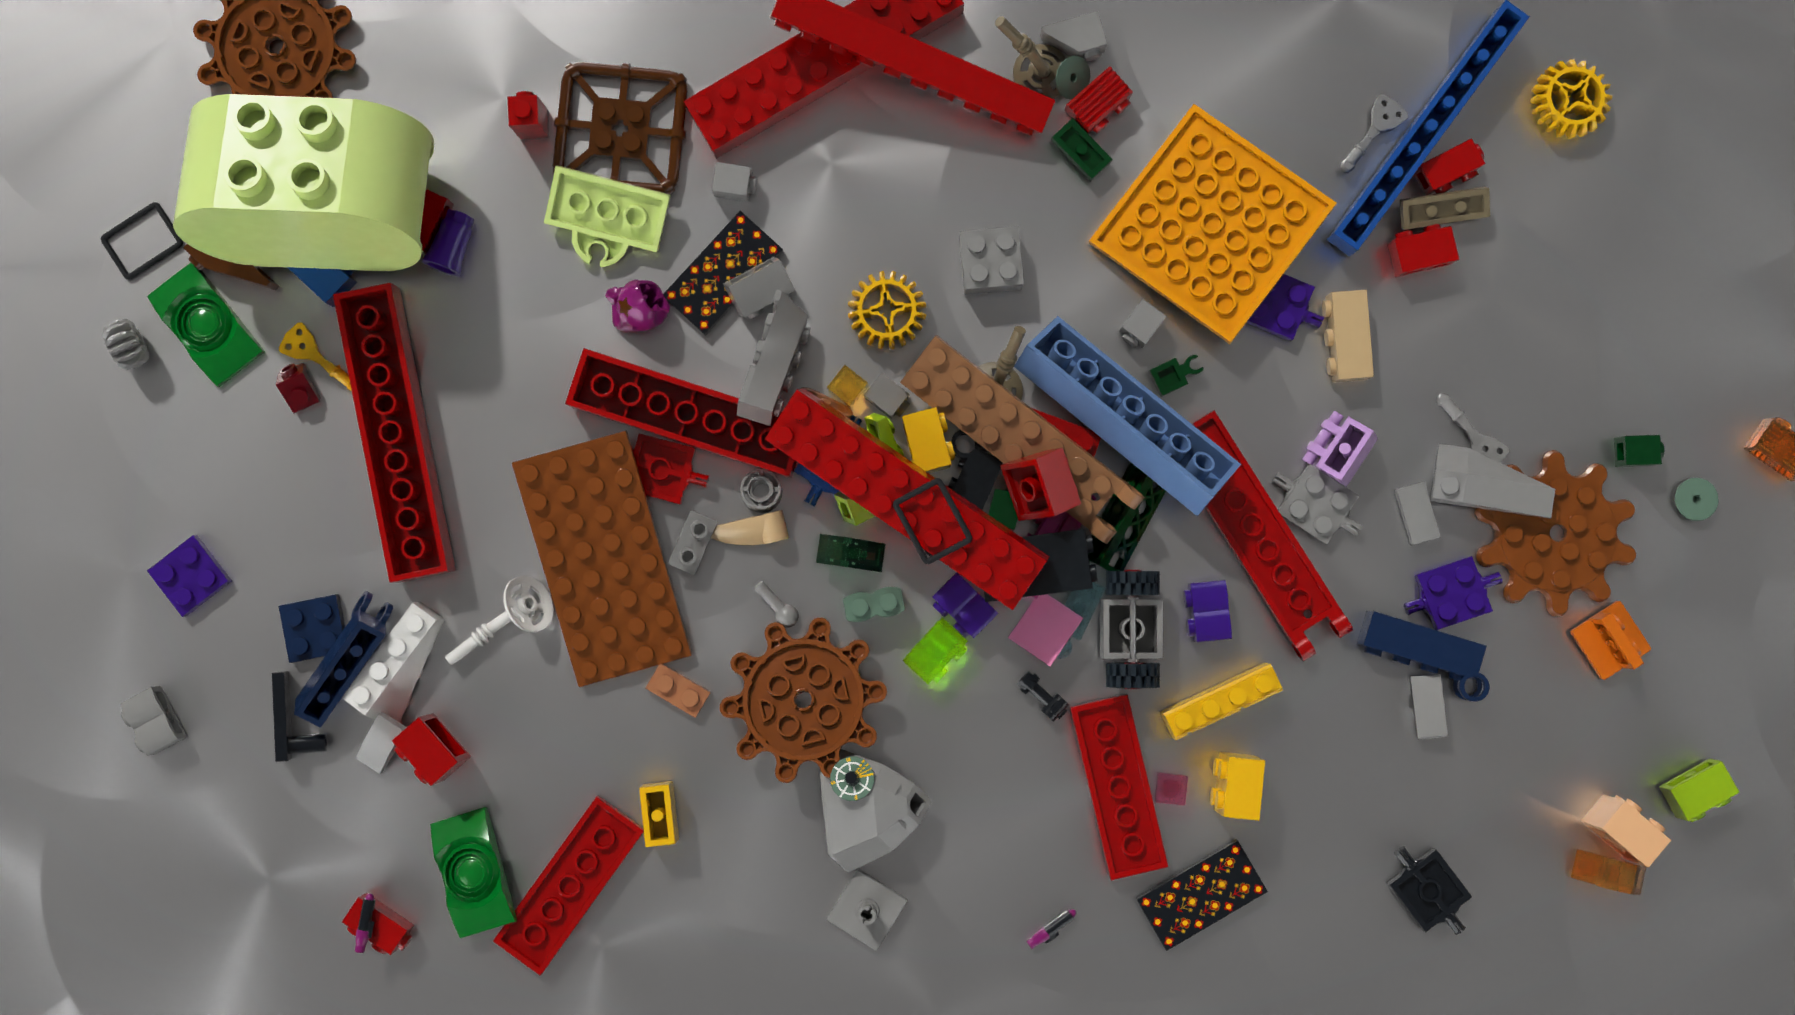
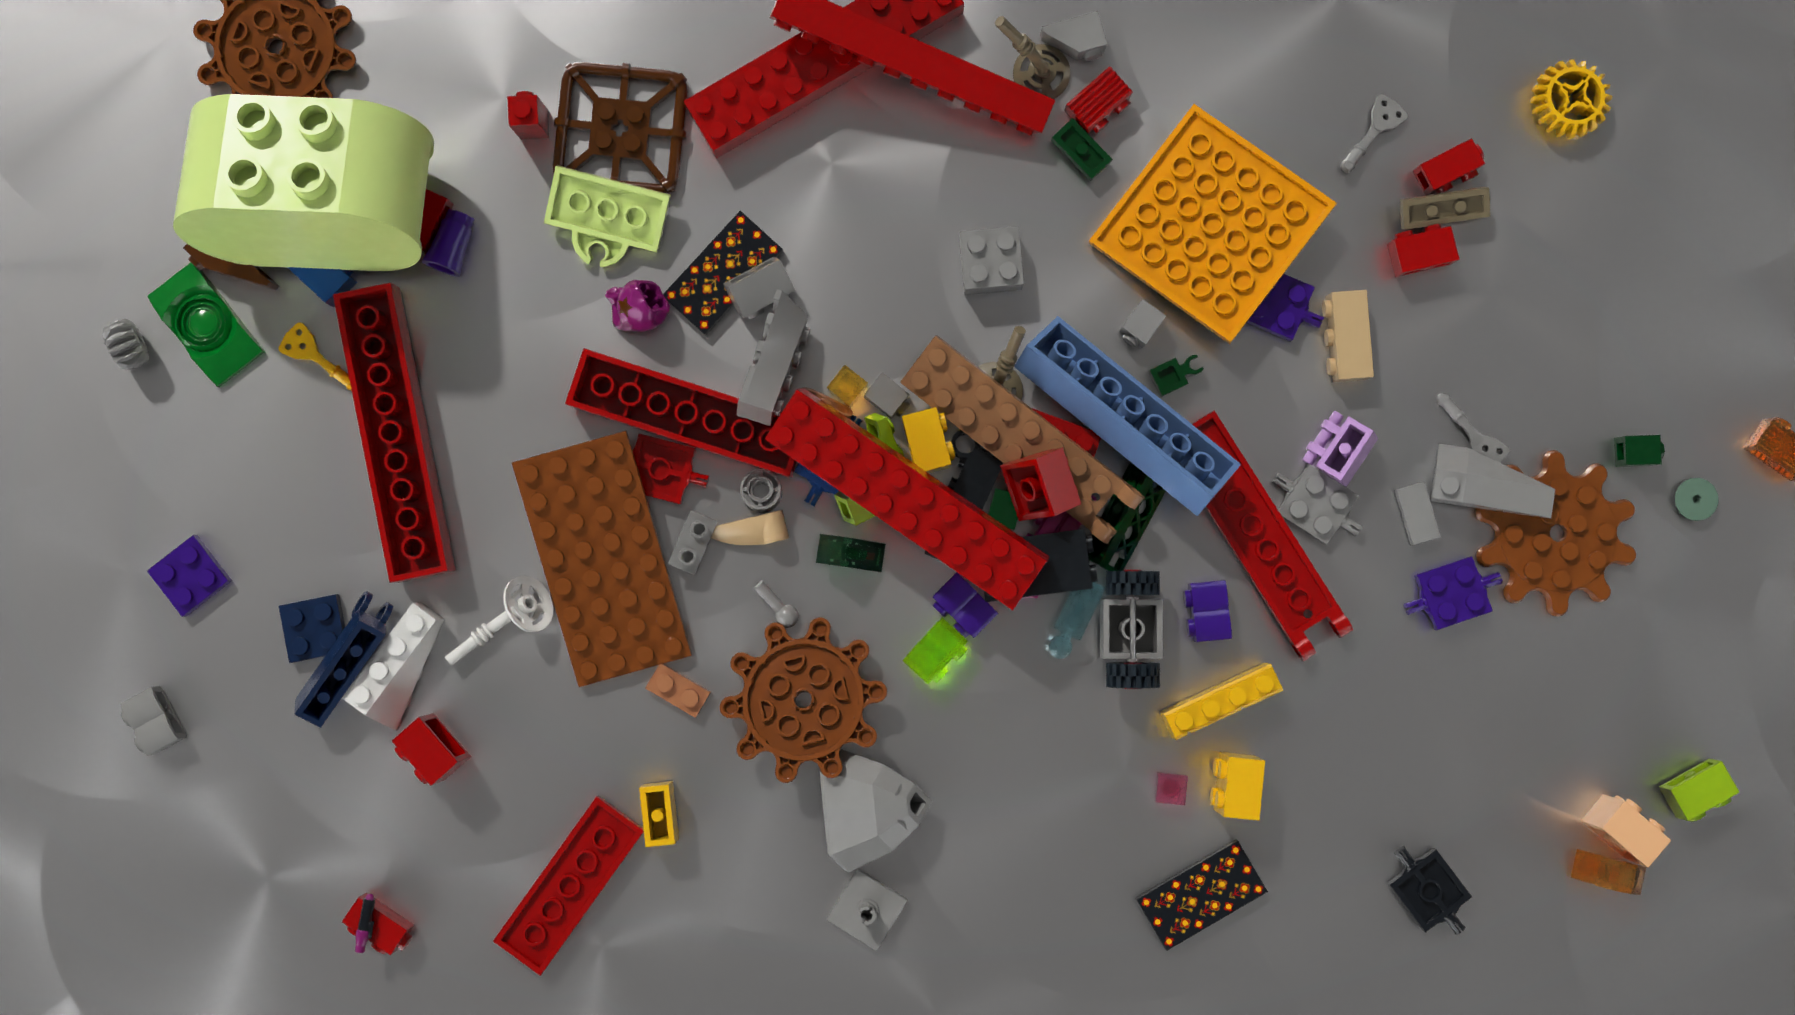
black piece [101,202,183,280] -> none
black piece [272,671,327,762] -> none
dark red bracket [276,363,321,414] -> none
light grey slope [356,712,407,774] -> none
green slope [430,807,517,938] -> none
light grey brick [712,162,757,202] -> none
sand green piece [830,756,874,801] -> none
sand green brick [843,587,905,622] -> none
yellow gear [848,271,926,350] -> none
black piece [893,478,972,564] -> none
bright pink piece [1008,594,1084,667] -> none
black bar [1017,671,1069,722] -> none
piece [1027,909,1076,949] -> none
sand green piece [1055,55,1091,100] -> none
red plate [1070,694,1168,880] -> none
blue brick [1326,0,1530,257] -> none
dark blue hinge [1357,611,1490,702] -> none
light grey slope [1411,674,1448,739] -> none
orange bracket [1570,601,1651,680] -> none

